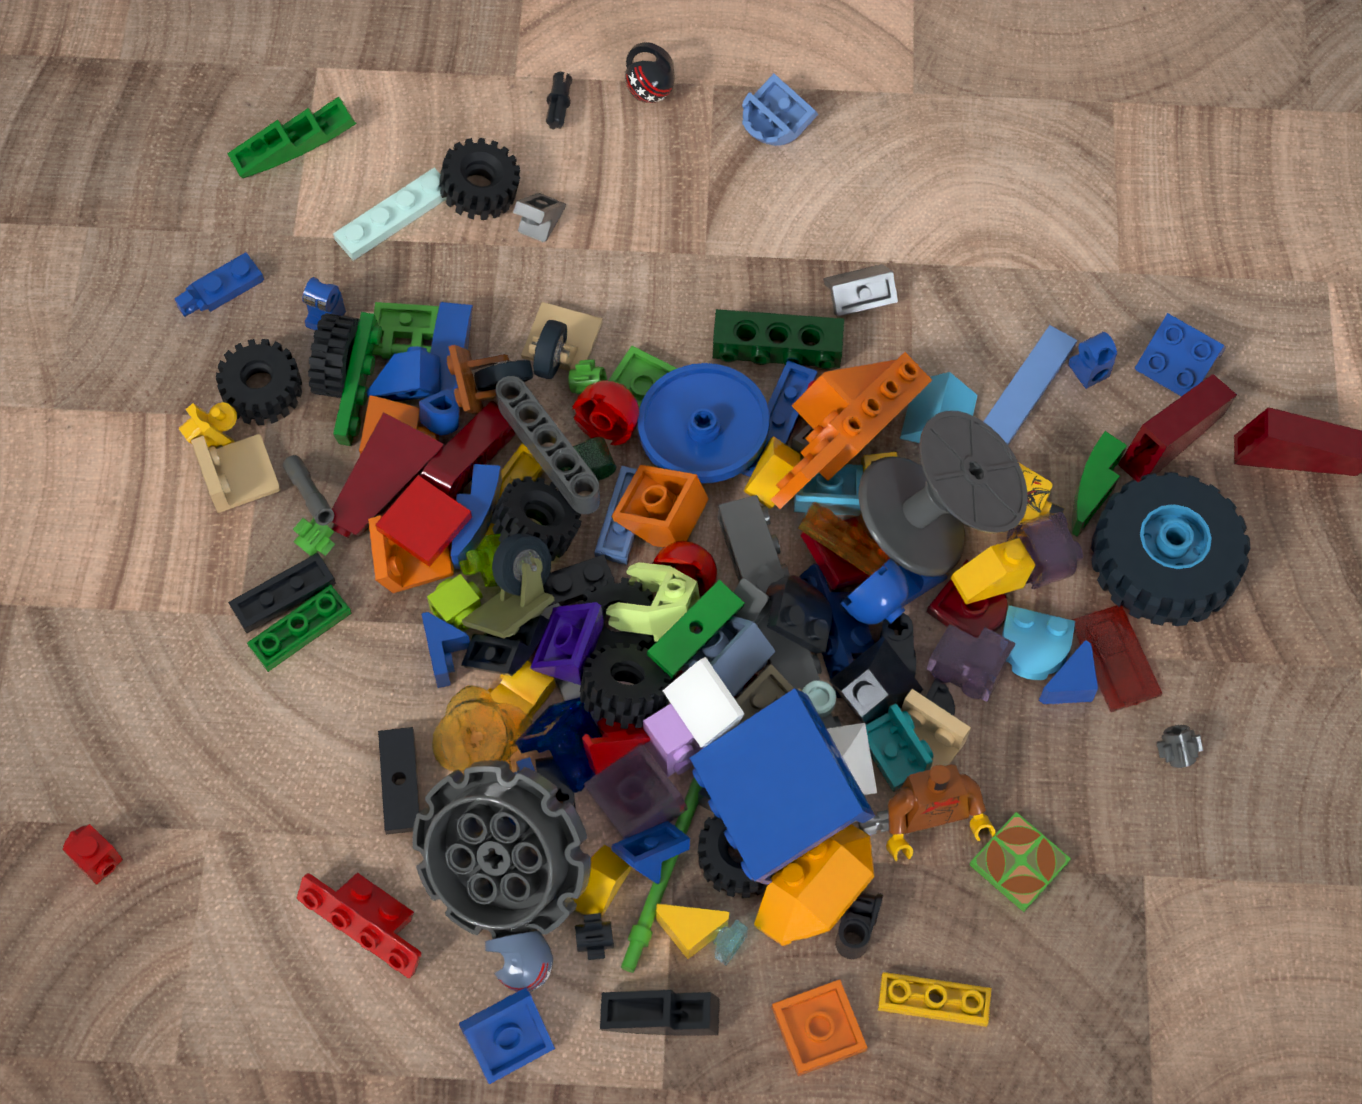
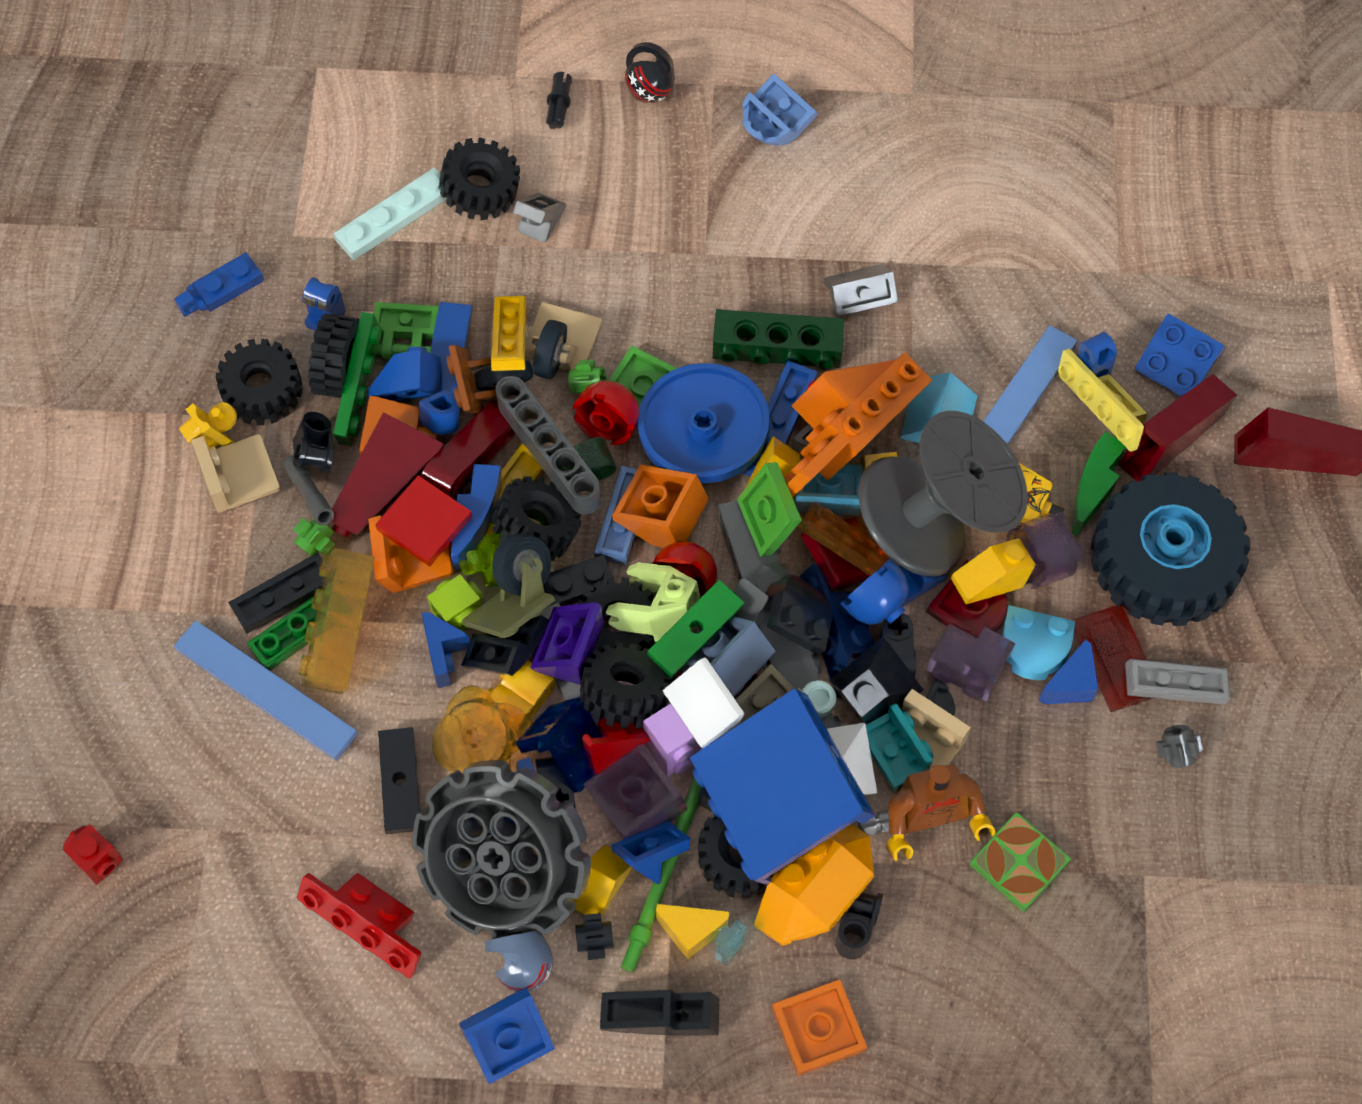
green slope [227,96,356,179] -> none
yellow tile [878,972,992,1027] -> none
none -> medium blue tile [174,620,358,761]
none -> black piece [293,411,334,474]
none -> clear yellow brick [298,547,375,695]
none -> yellow tile [491,296,527,371]
none -> bright green tile [737,462,802,557]
none -> light yellow bracket [1057,349,1147,452]
none -> light grey tile [1125,659,1230,705]

